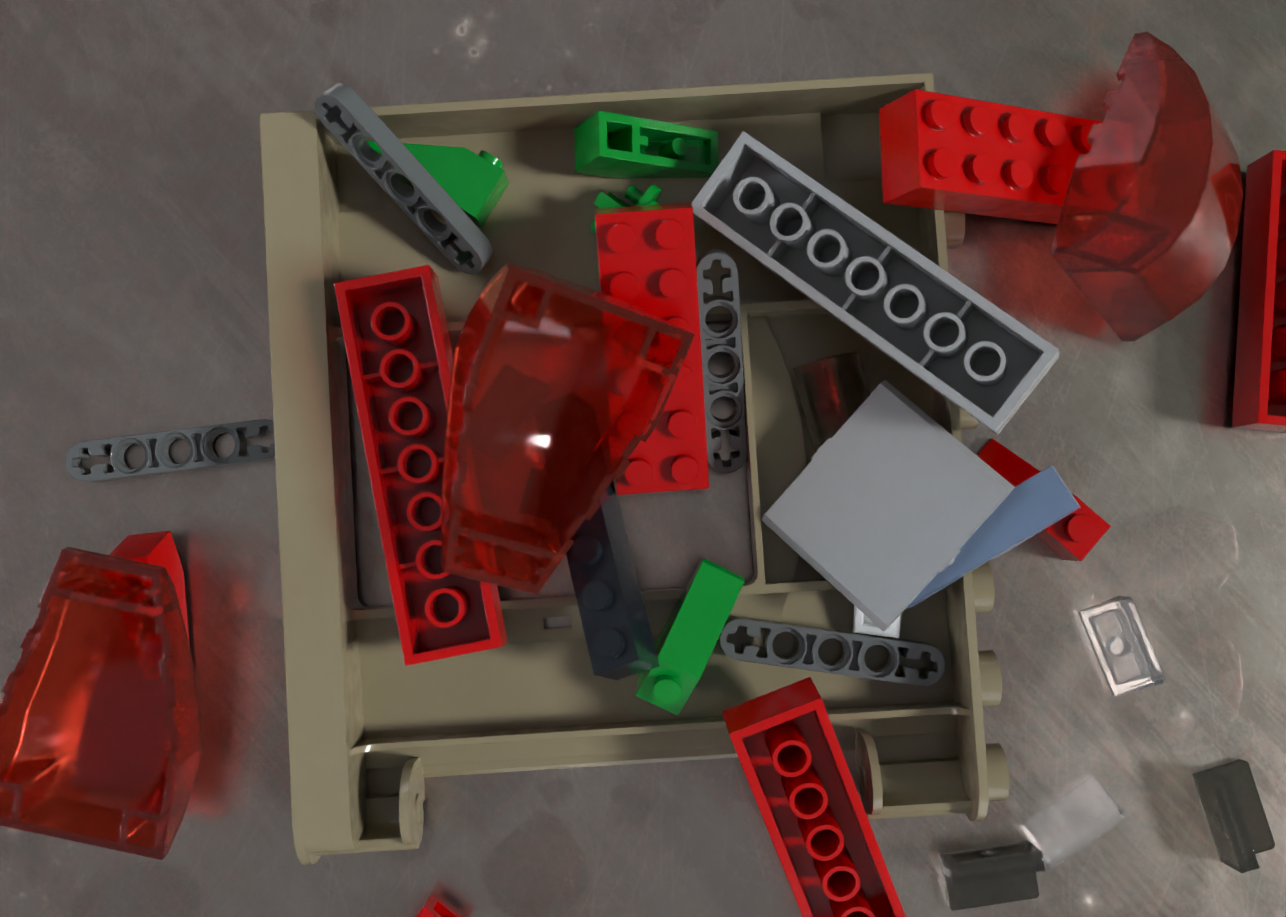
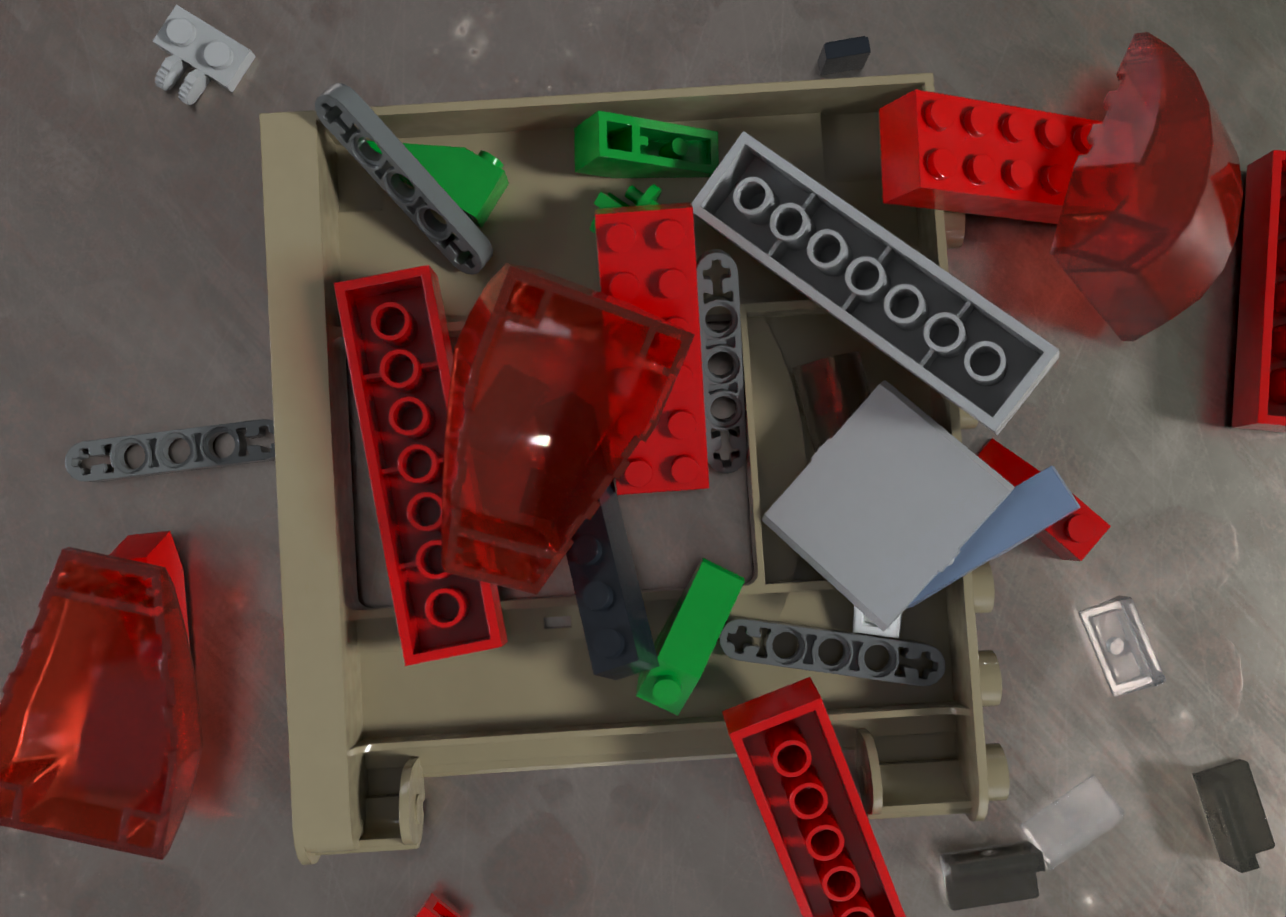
none -> light grey hinge [153,4,256,105]
none -> black tile [818,36,871,76]

